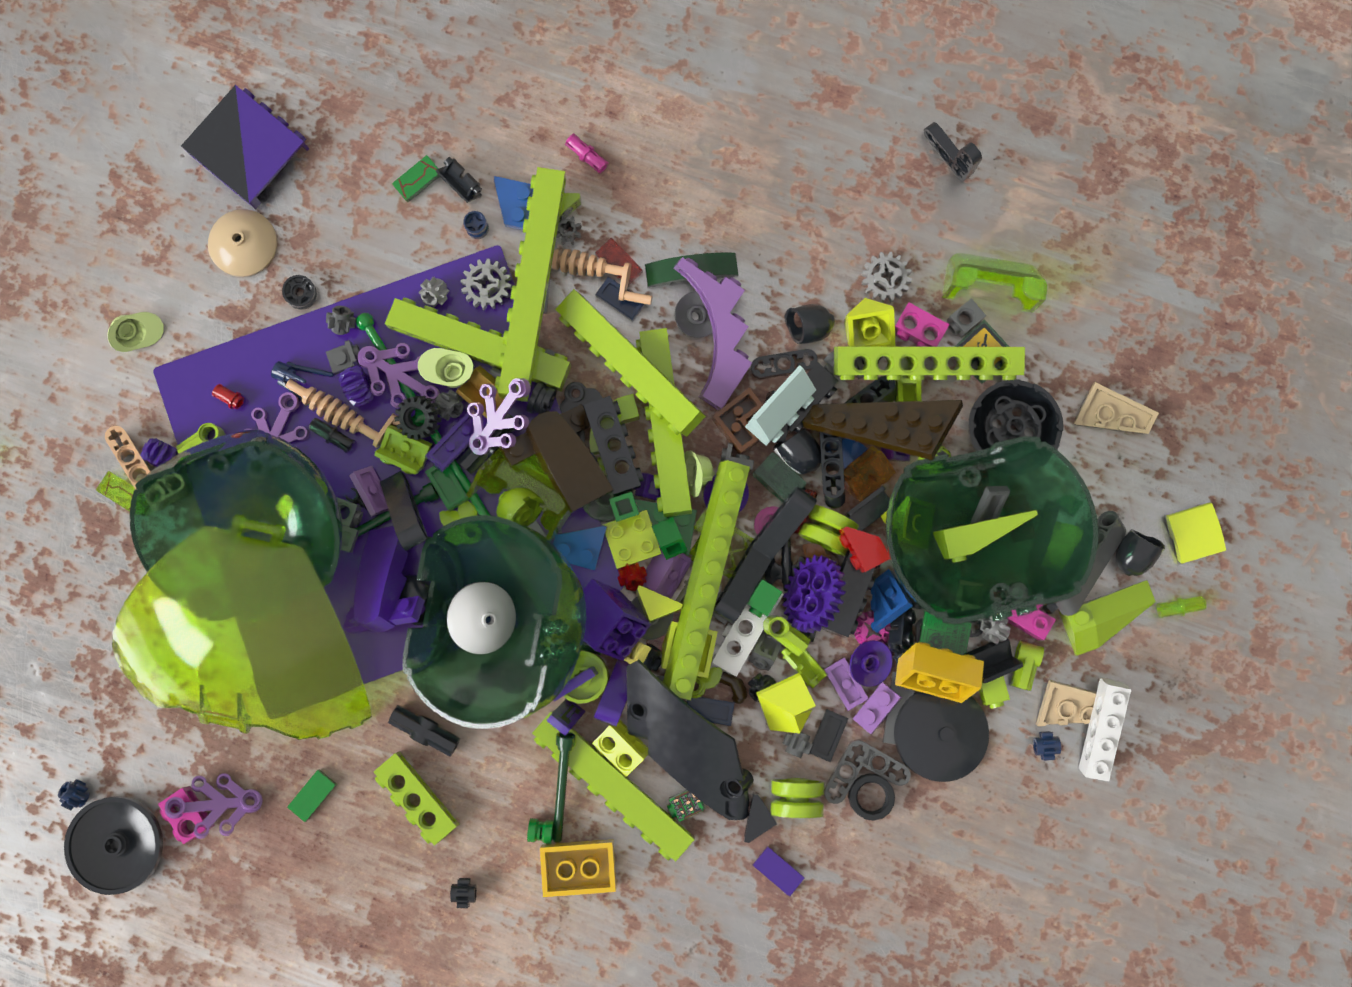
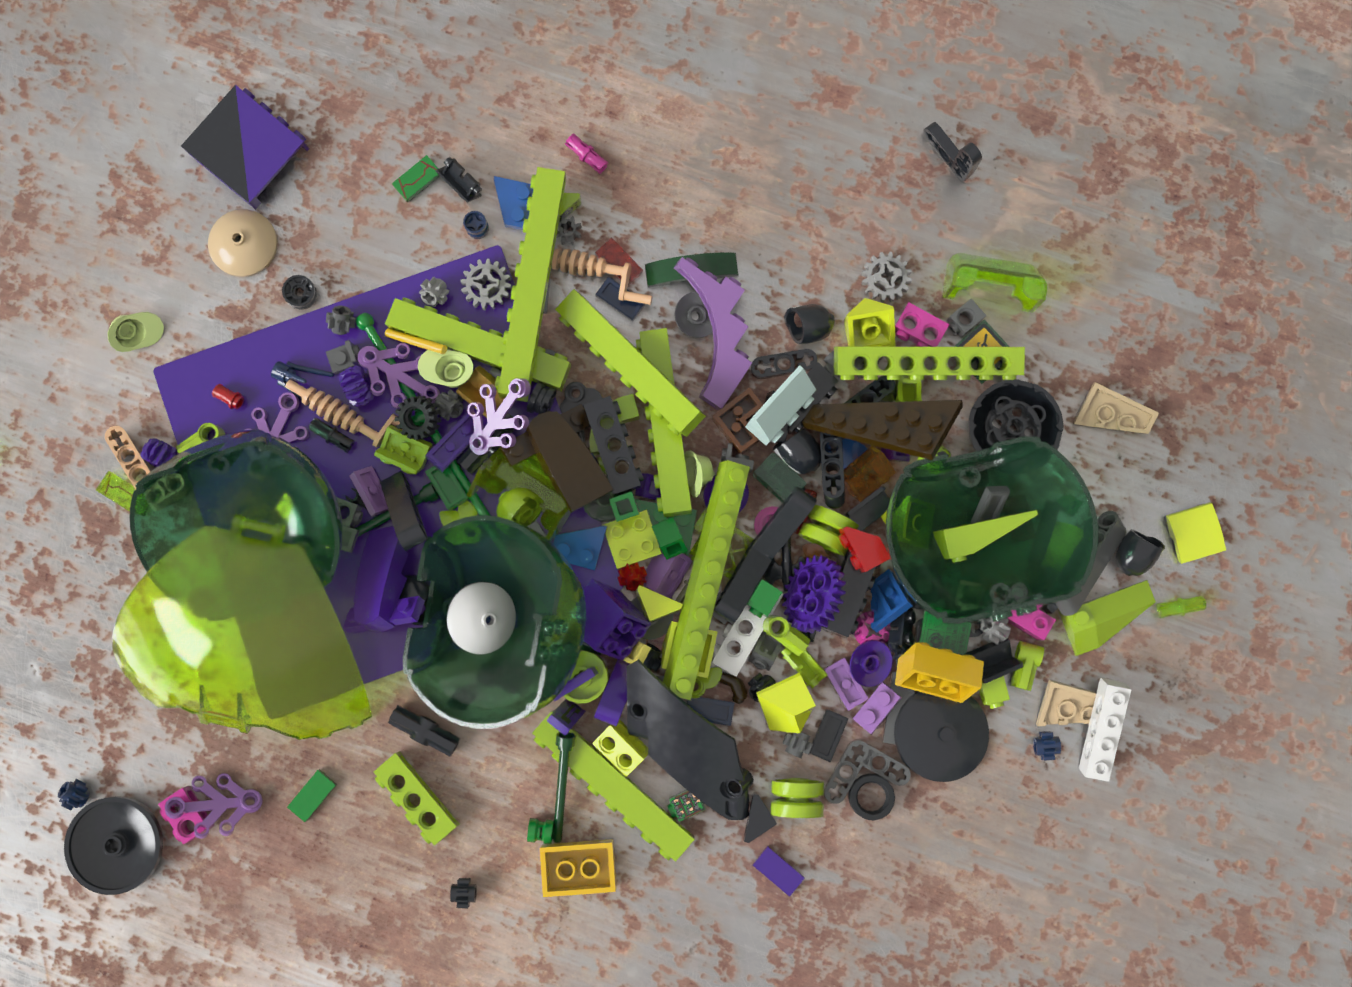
none -> yellow bar [385,328,447,354]

